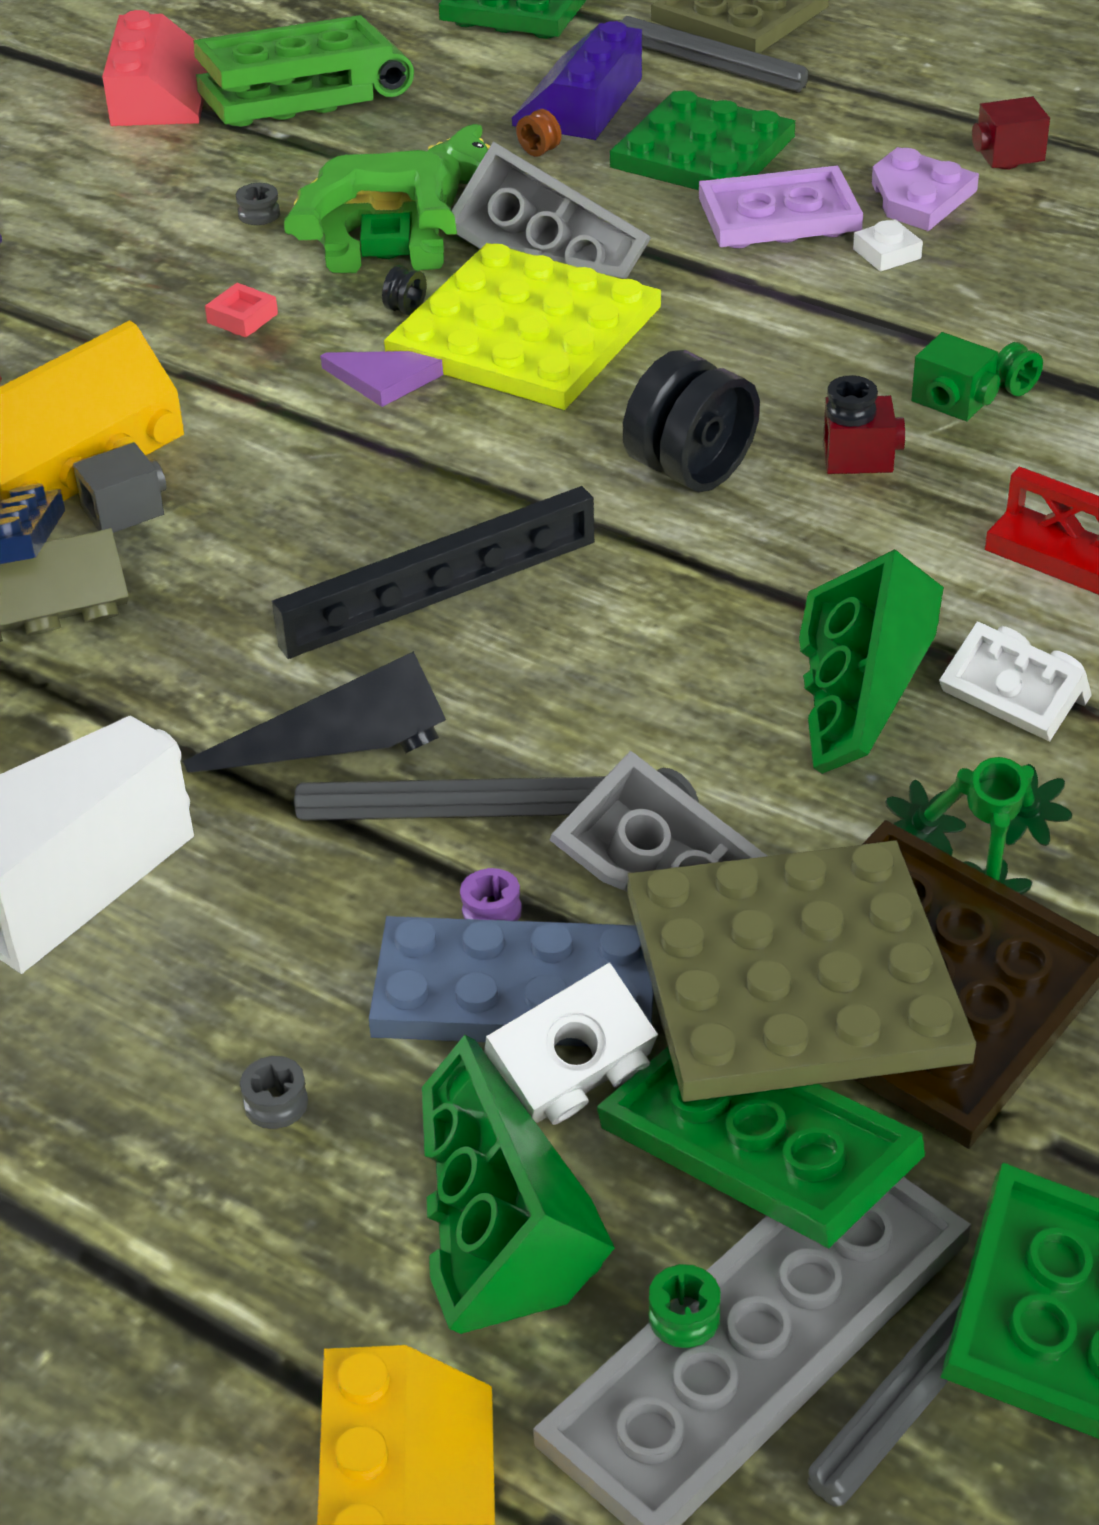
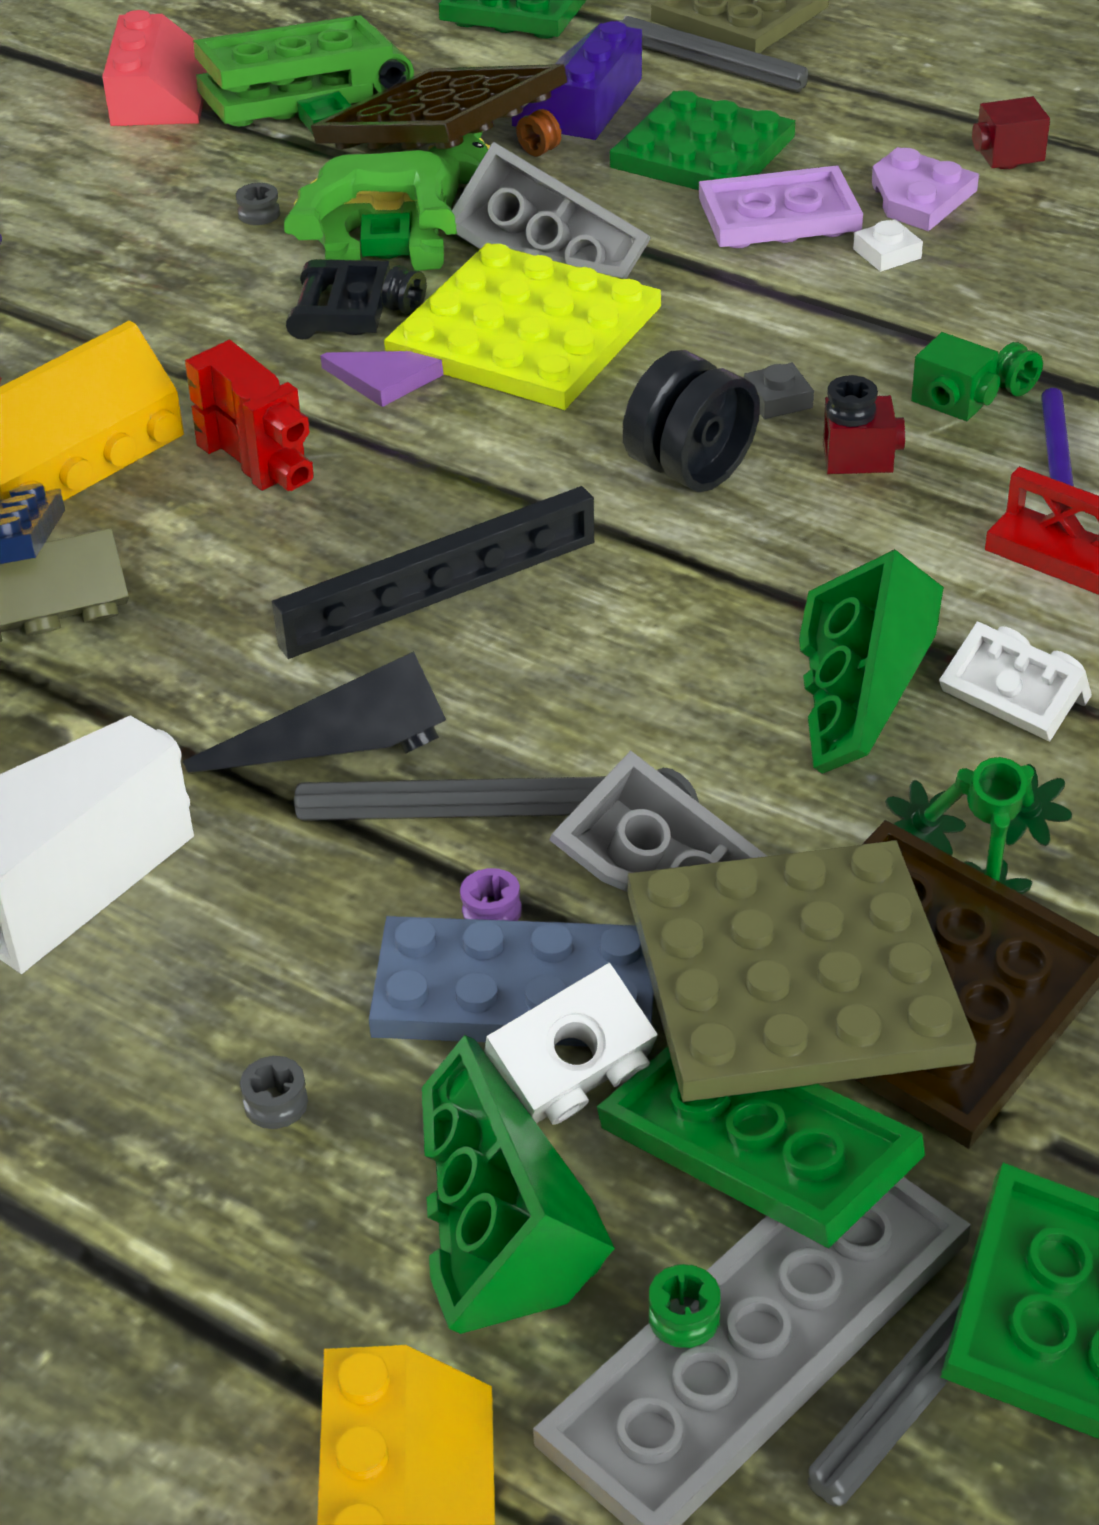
dark grey brick [73,442,167,533] -> none
coral plate [205,283,278,338] -> none
none -> red hips [185,339,314,491]
none -> black plate [286,259,390,340]
none -> green plate [297,91,351,134]
none -> dark brown plate [311,64,568,149]
none -> dark grey plate [744,362,814,419]
none -> dark purple bar [1041,388,1074,486]

